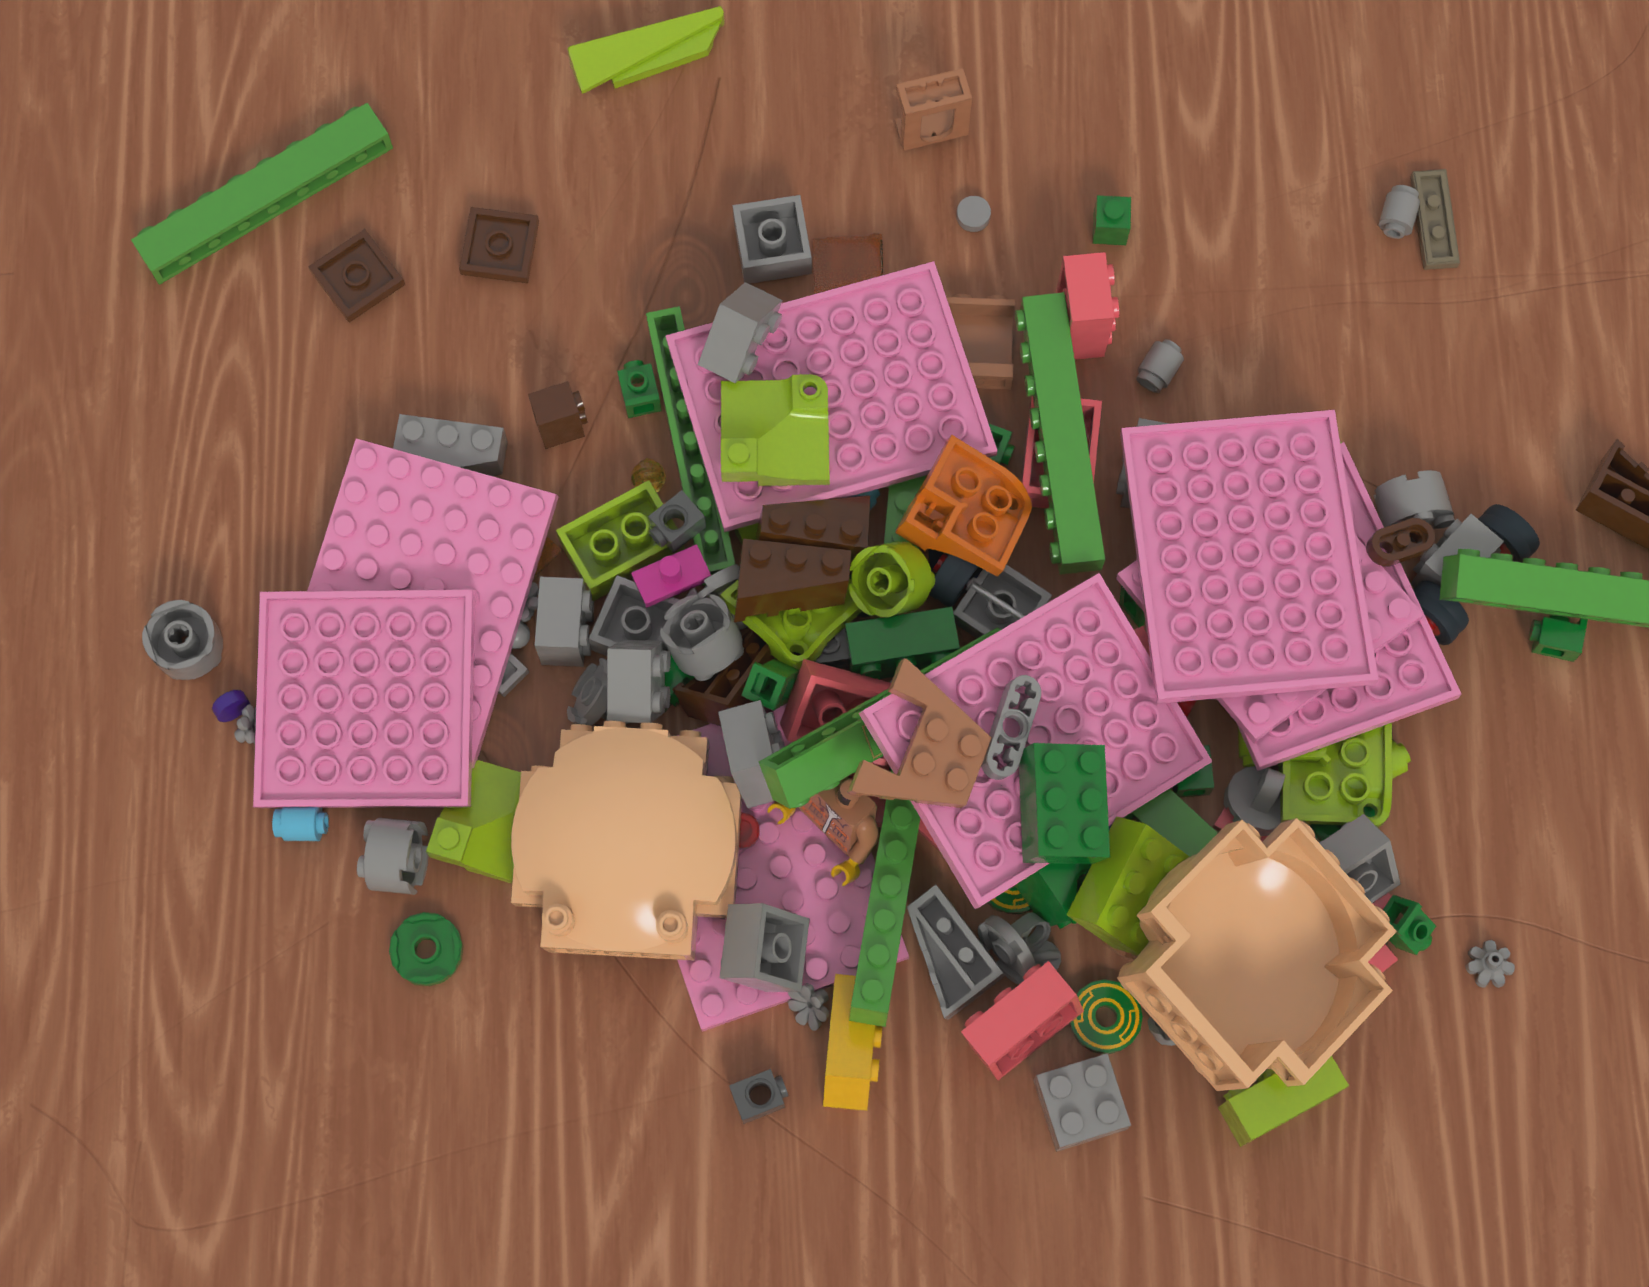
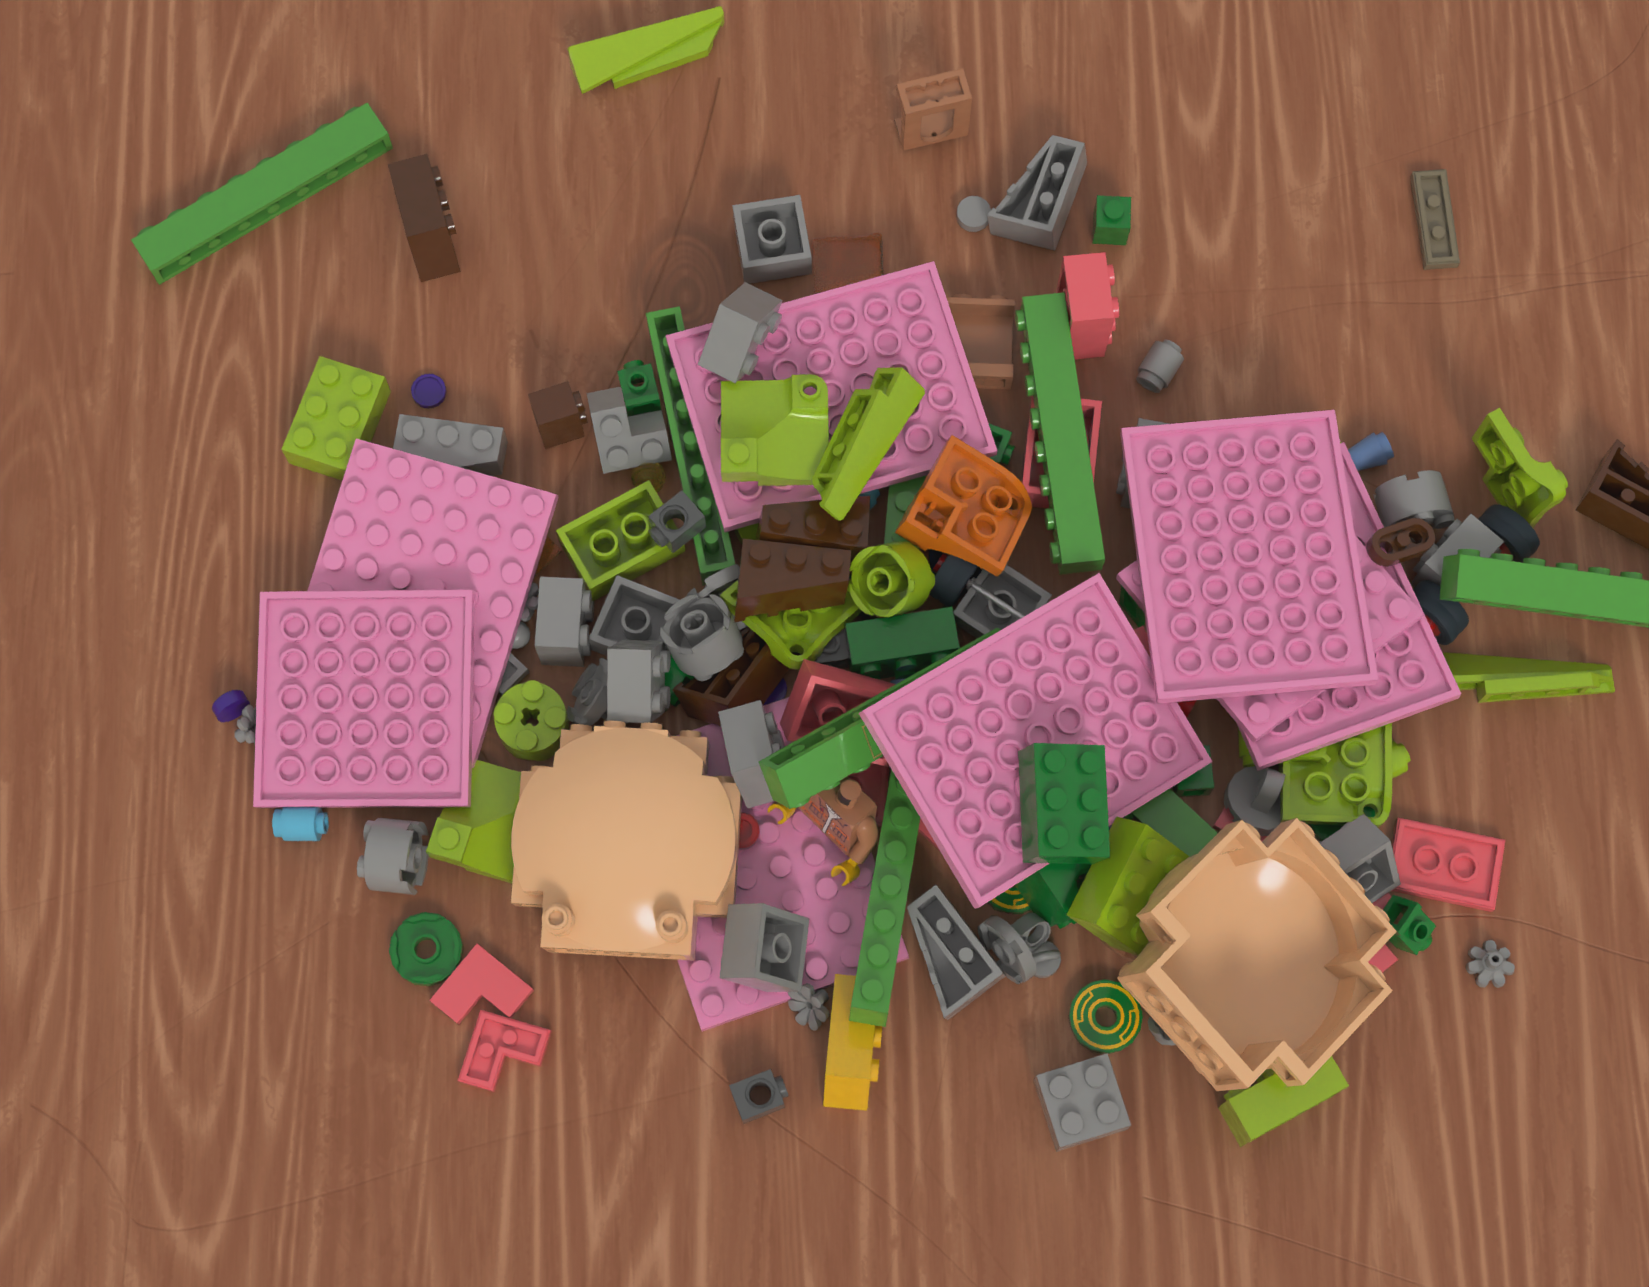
light grey brick [142,600,223,680] -> none
reddish brown plate [308,229,405,323] -> none
reddish brown plate [459,207,539,283] -> none
dark pink tile [631,544,711,608] -> none
green brick [741,659,799,711] -> none
nougat wing [847,658,992,808] -> none
coral brick [961,961,1084,1081] -> none
light grey beam [981,675,1041,780] -> none
light grey brick [1379,185,1420,239] -> none
green brick [1528,615,1588,662] -> none
none -> lime brick [281,356,391,480]
none -> reddish brown wedge [388,154,461,282]
none -> dark purple piece [411,374,446,409]
none -> coral tile [429,944,534,1025]
none -> coral tile [458,1010,552,1092]
none -> lime brick [493,680,569,761]
none -> light grey brick [587,387,672,474]
none -> lime wedge [812,367,925,520]
none -> light grey wedge [987,135,1087,251]
none -> medium blue cone [1348,432,1394,471]
none -> coral tile [1391,818,1505,912]
none -> lime wedge [1442,652,1615,703]
none -> lime slope [1472,408,1568,528]

